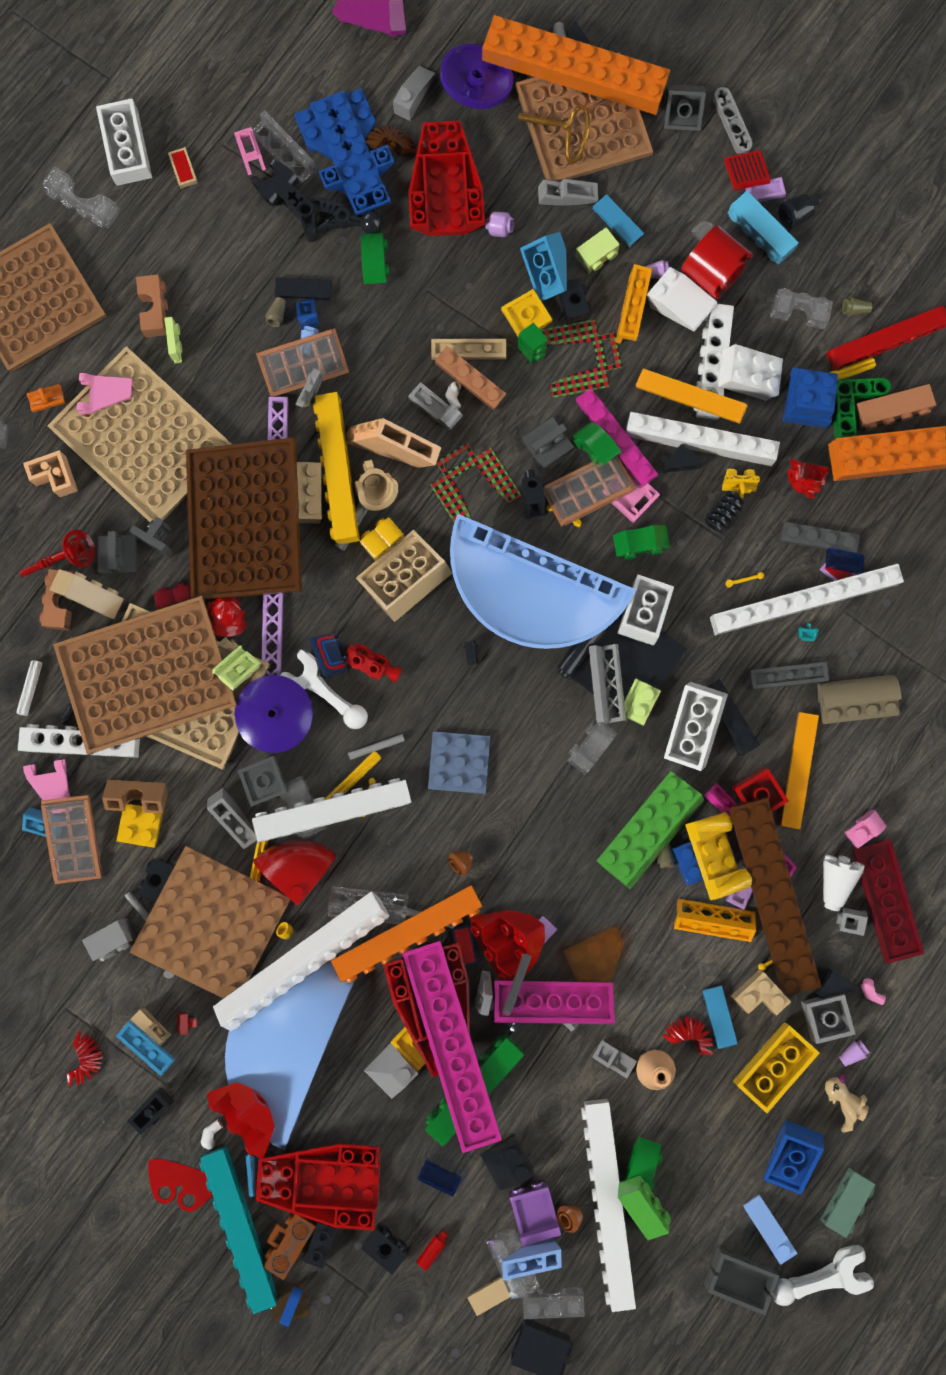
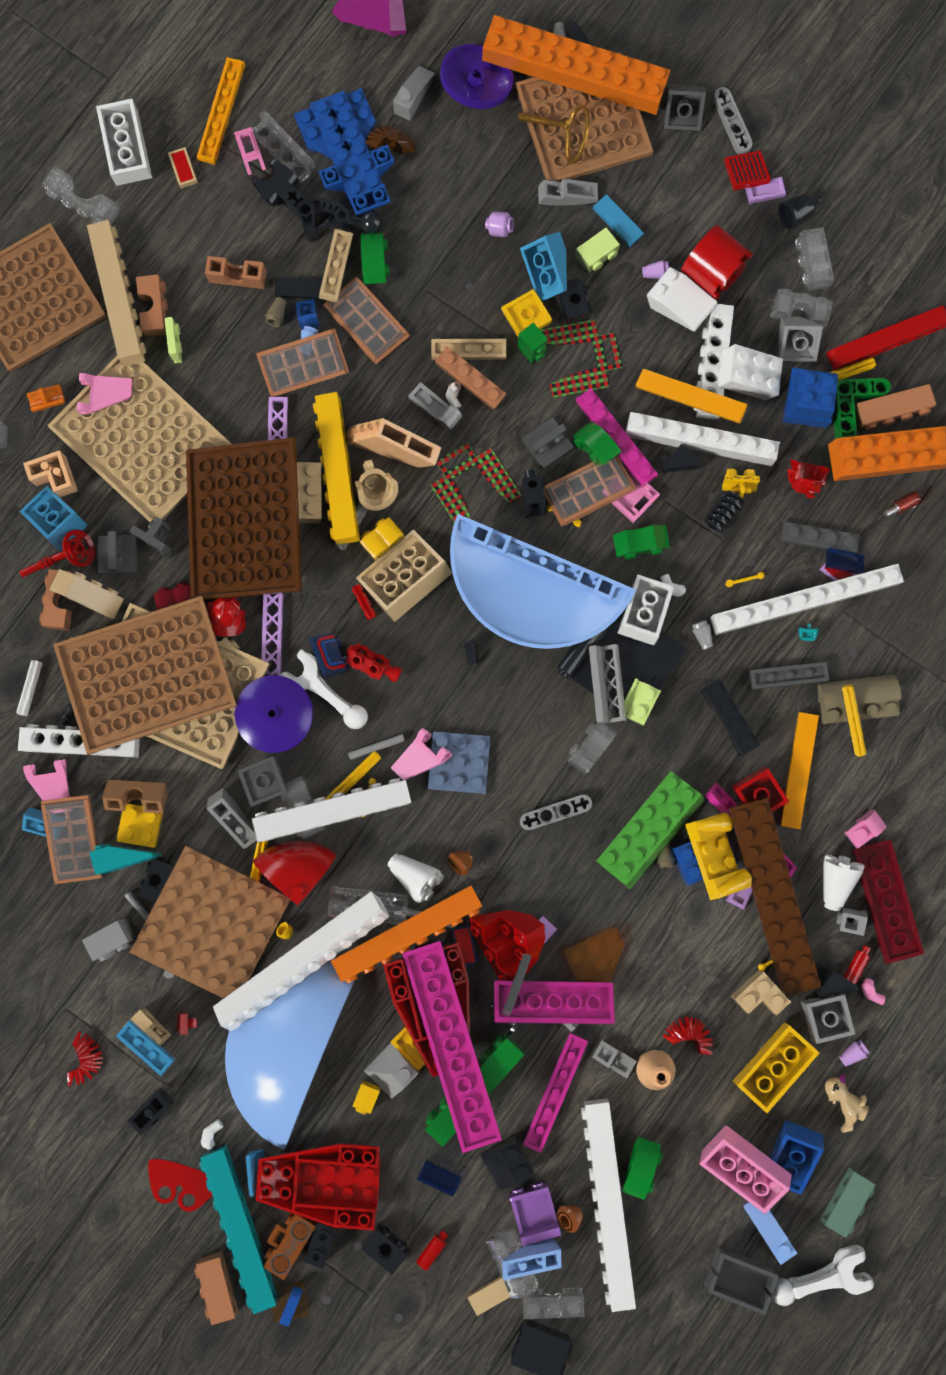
red brick [206,1082,275,1159] -> none
yellowish green plate [212,646,261,690] -> none
light grey wing [295,368,325,408] -> none
red wedge [409,121,485,236] -> none
light grey wing [473,970,494,1016] -> none
light orange fence [615,264,652,344] -> none
bright green brick [618,1176,671,1240] -> none
white brick [664,682,728,771] -> none
light orange fence [674,899,756,942] -> none
clear tile [691,221,713,241] -> none
dark azure tile [702,985,738,1049] -> none
medium azure brick [728,191,799,265] -> none
olive cone [842,297,872,316] -> none
none -> dark azure slope [19,486,87,551]
none -> tan brick [87,220,147,367]
none -> teal slope [89,843,162,875]
none -> nougat brick [195,1251,238,1325]
none -> light orange tile [197,57,245,165]
none -> nougat arch [205,256,267,289]
none -> tan plate [319,229,353,302]
none -> clear piece [323,277,410,365]
none -> red axle [352,584,376,620]
none -> yellow brick [353,1080,381,1115]
none -> white cone [388,853,444,903]
none -> bright pink flag [391,728,453,780]
none -> light grey beam [520,795,592,830]
none -> dark pink plate [523,1032,588,1153]
none -> white arm [660,574,686,597]
none -> light grey cone [692,620,713,649]
none -> bright pink brick [699,1125,791,1214]
none -> light grey slope [779,317,823,362]
none -> clear brick [796,227,834,291]
none -> yellow axle [842,684,866,757]
none -> red cylinder [843,945,871,985]
none -> clear red piece [884,491,921,517]

